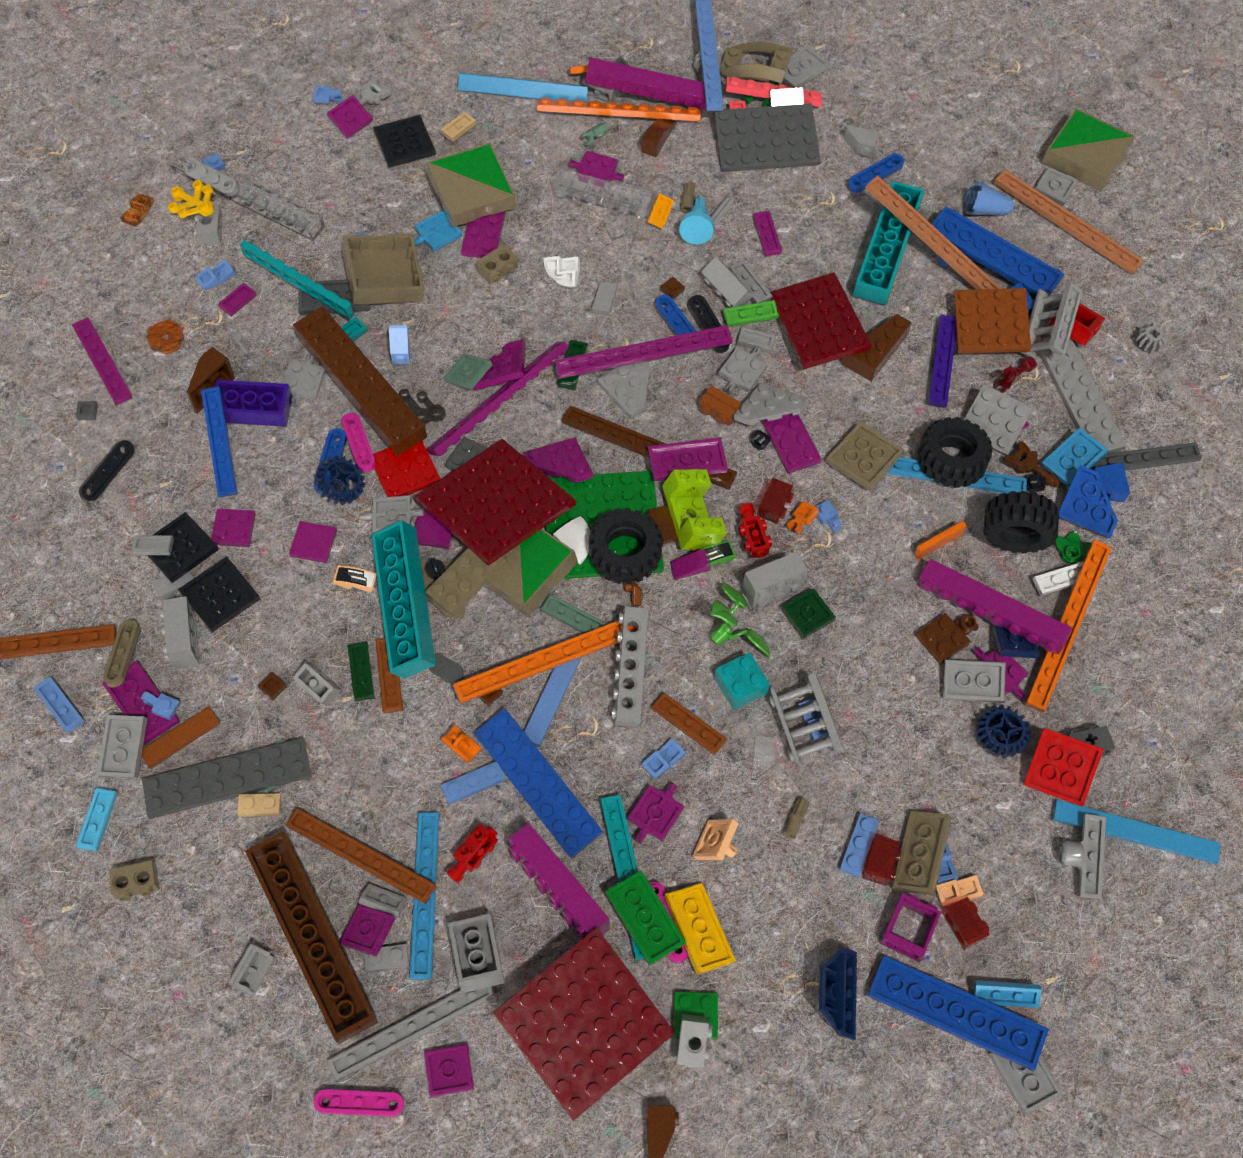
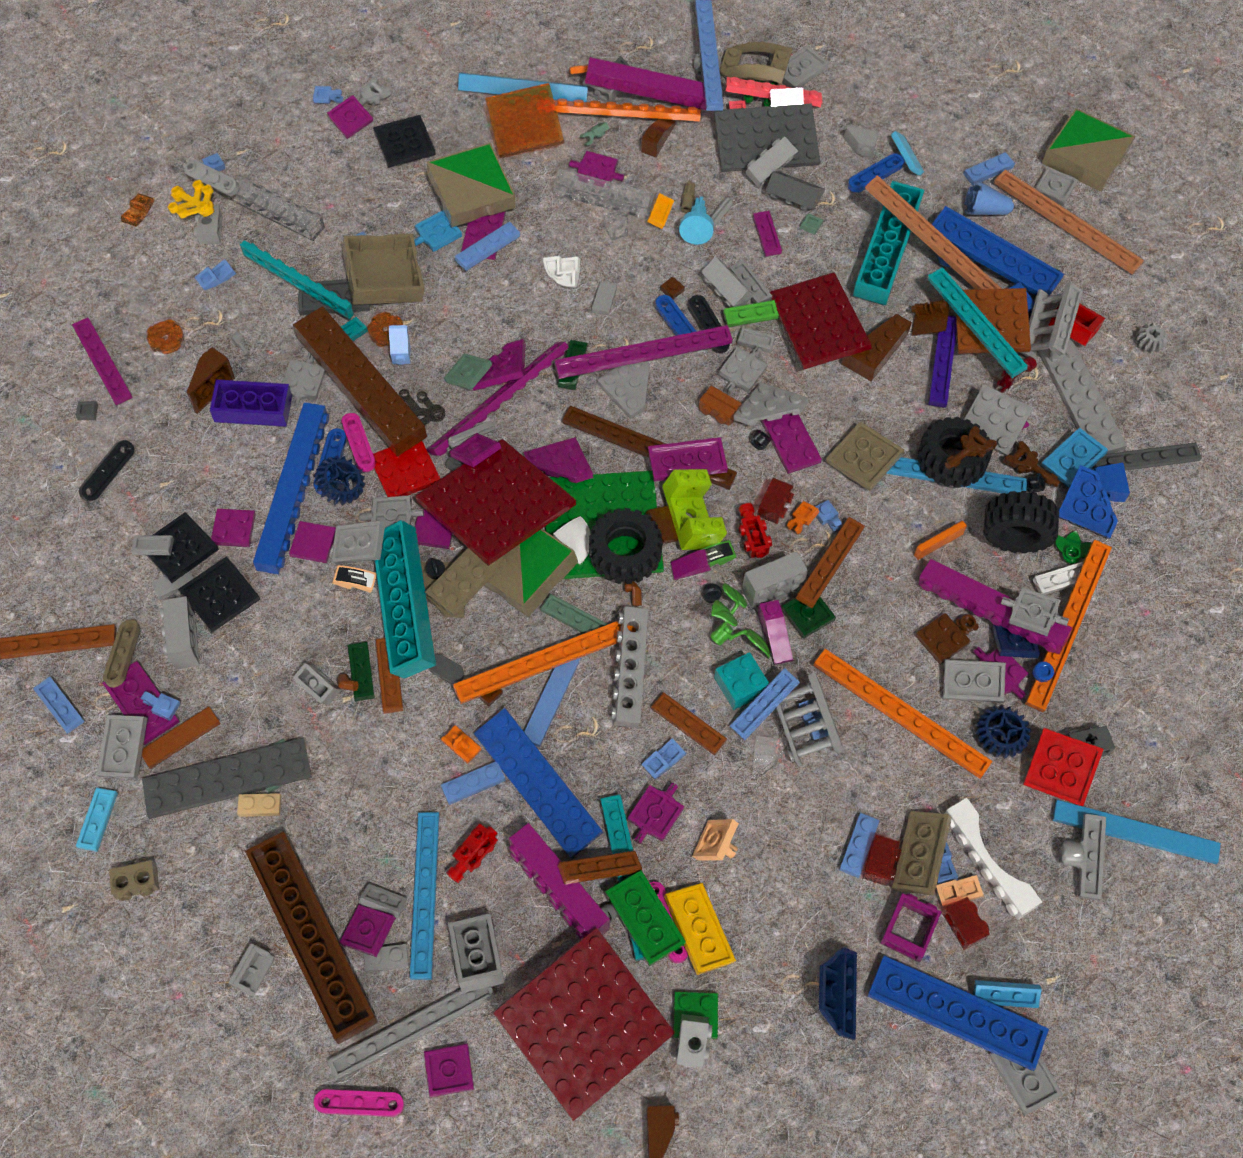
blue tile [201,387,238,498] -> none
magenta tile [218,283,257,317] -> none
reddish brown plate [258,672,287,701] -> none
dark orange tile [286,808,437,905] -> none
tan plate [441,112,476,143] -> none
dark tan brick [477,244,518,285] -> none
dark tan axle [784,798,810,839] -> none
none -> blue brick [253,402,329,575]
none -> light grey plate [331,521,385,564]
none -> dark orange arm [337,674,358,691]
none -> clear orange plate [368,312,403,347]
none -> light grey axle [448,421,495,448]
none -> magenta tile [449,433,501,467]
none -> medium blue plate [455,221,520,271]
none -> clear orange plate [485,83,564,158]
none -> dark orange tile [558,851,642,885]
none -> light grey hinge [601,904,618,923]
none -> black tile [702,583,722,603]
none -> medium blue tile [730,668,800,740]
none -> light grey brick [745,137,798,188]
none -> slope [758,600,793,665]
none -> dark grey slope [766,171,825,211]
none -> dark orange plate [796,517,865,608]
none -> sand green tile [800,213,823,235]
none -> orange plate [813,649,993,779]
none -> medium azure tile [891,131,924,175]
none -> reddish brown hinge [912,300,950,336]
none -> teal plate [928,267,1028,378]
none -> white arch [944,798,1042,920]
none -> reddish brown piece [945,426,997,469]
none -> medium blue plate [963,152,1015,186]
none -> light grey plate [1001,587,1069,636]
none -> blue tile [1033,661,1054,682]

